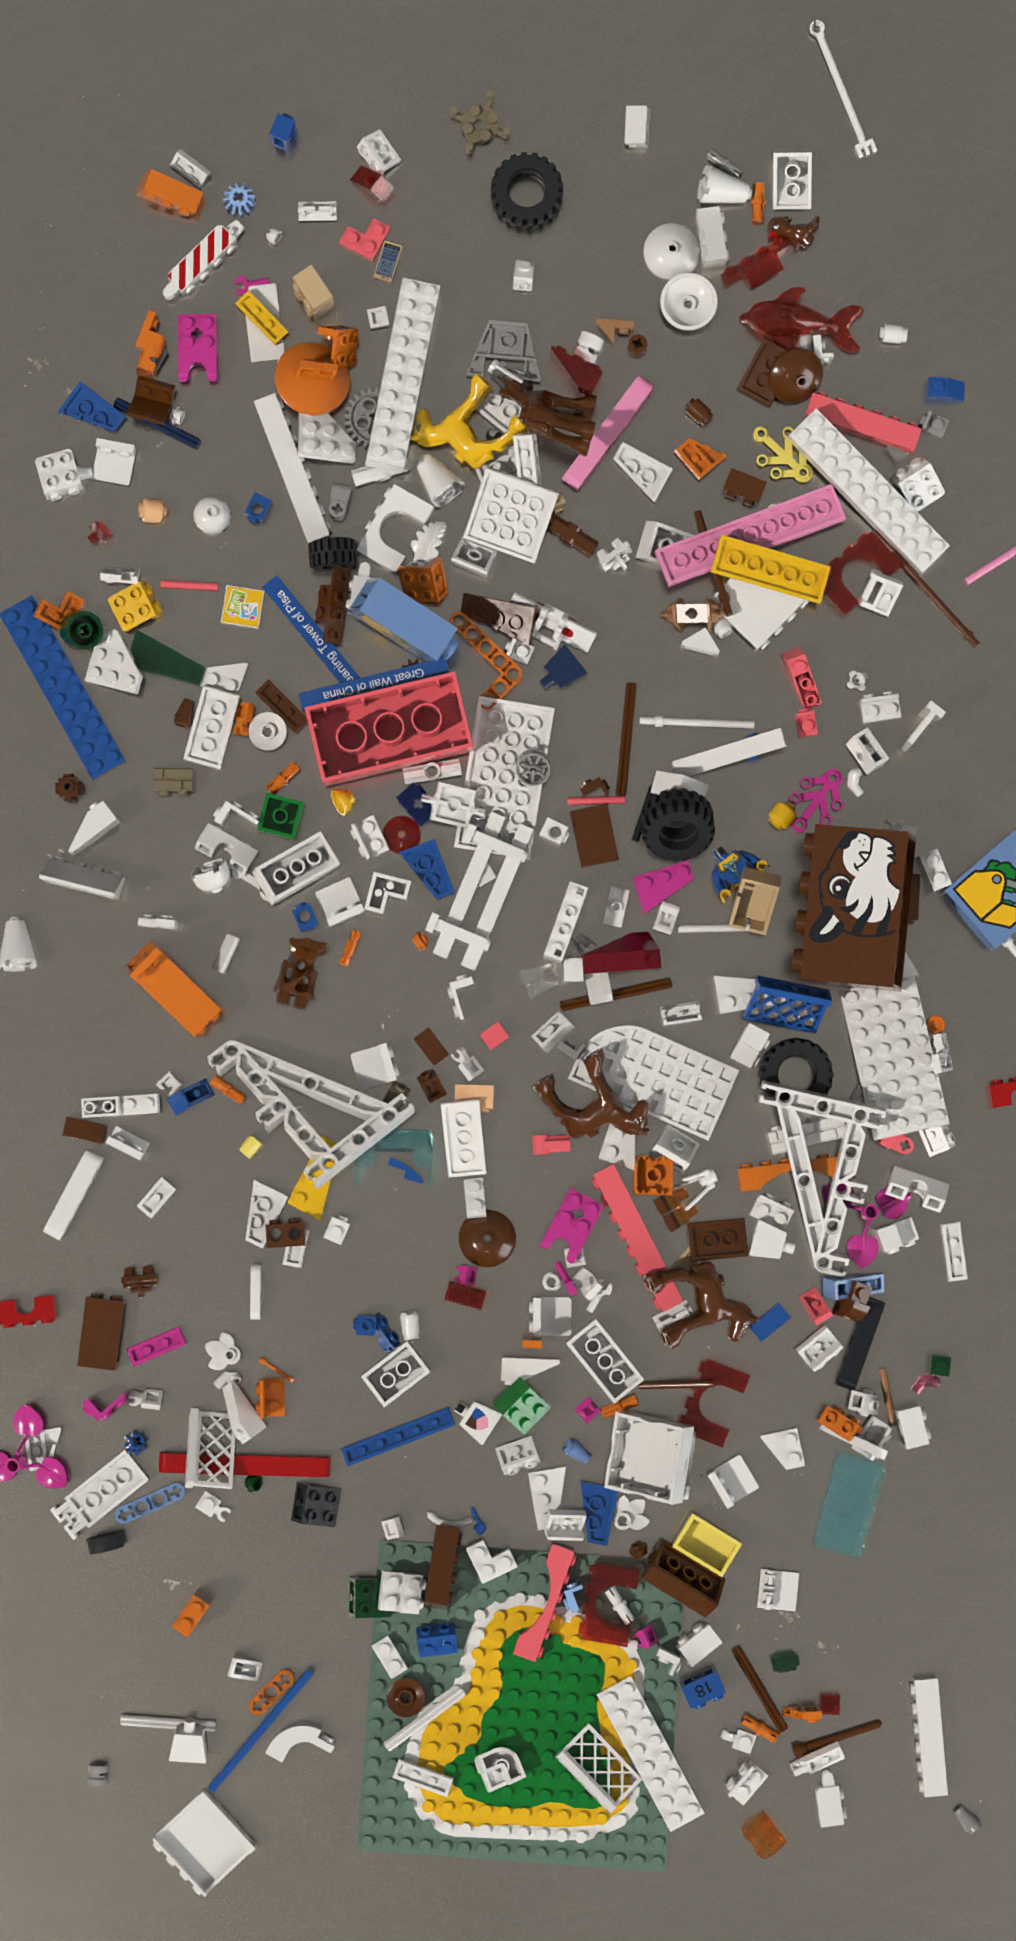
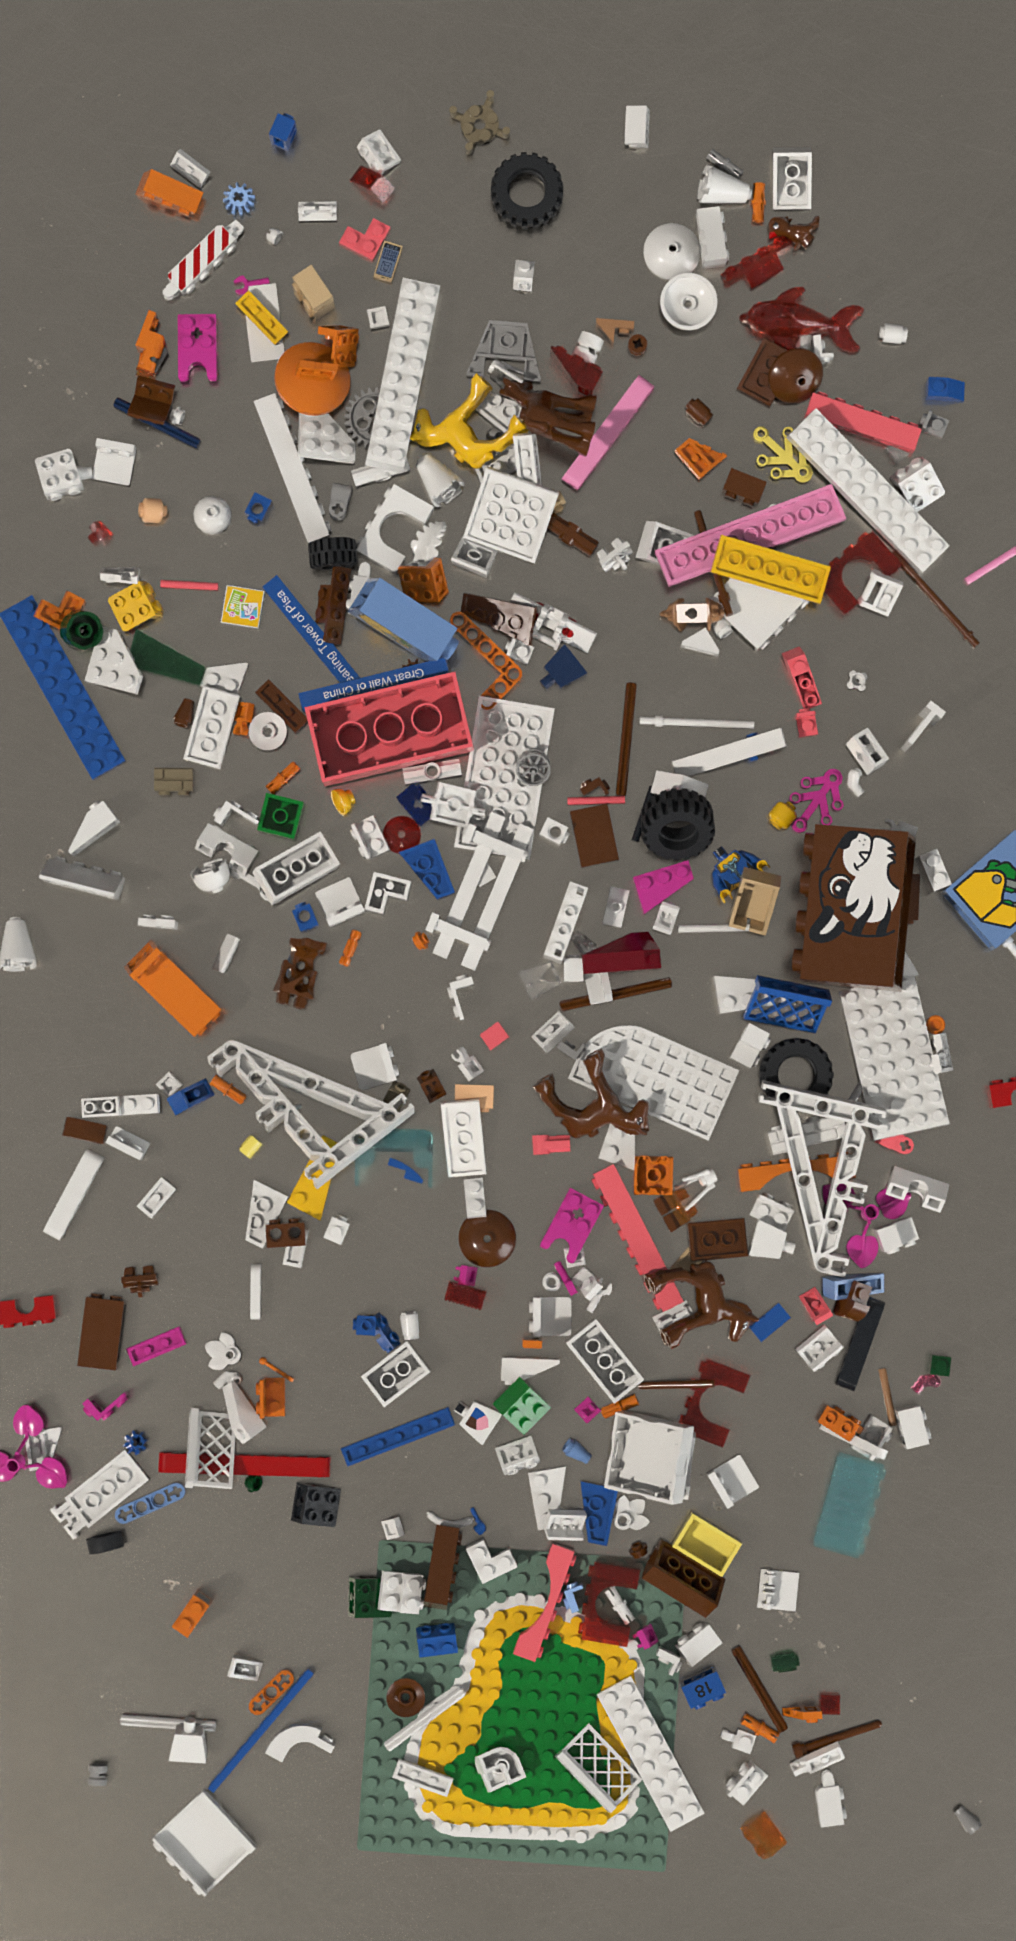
reddish brown brick [55,774,83,802] -> none
blue wing [58,381,127,432] -> none
white plate [129,1388,163,1410] -> none
white plate [195,1491,231,1522] -> none
white plate [371,1635,408,1679] -> none
reddish brown sticker [414,1028,449,1065] -> none
white wing [613,442,673,503] -> none
white bracket [650,1124,700,1174] -> none
white hinge [660,1002,702,1026] -> none
white wing [760,1428,805,1470] -> none
white hinge [809,20,877,159] -> none
white brick [848,1388,881,1417] -> none
white bracket [860,691,901,724] -> none
white brick [910,1676,948,1797] -> none
white bracket [919,1125,955,1157] -> none
white tile [940,1222,968,1282] -> none

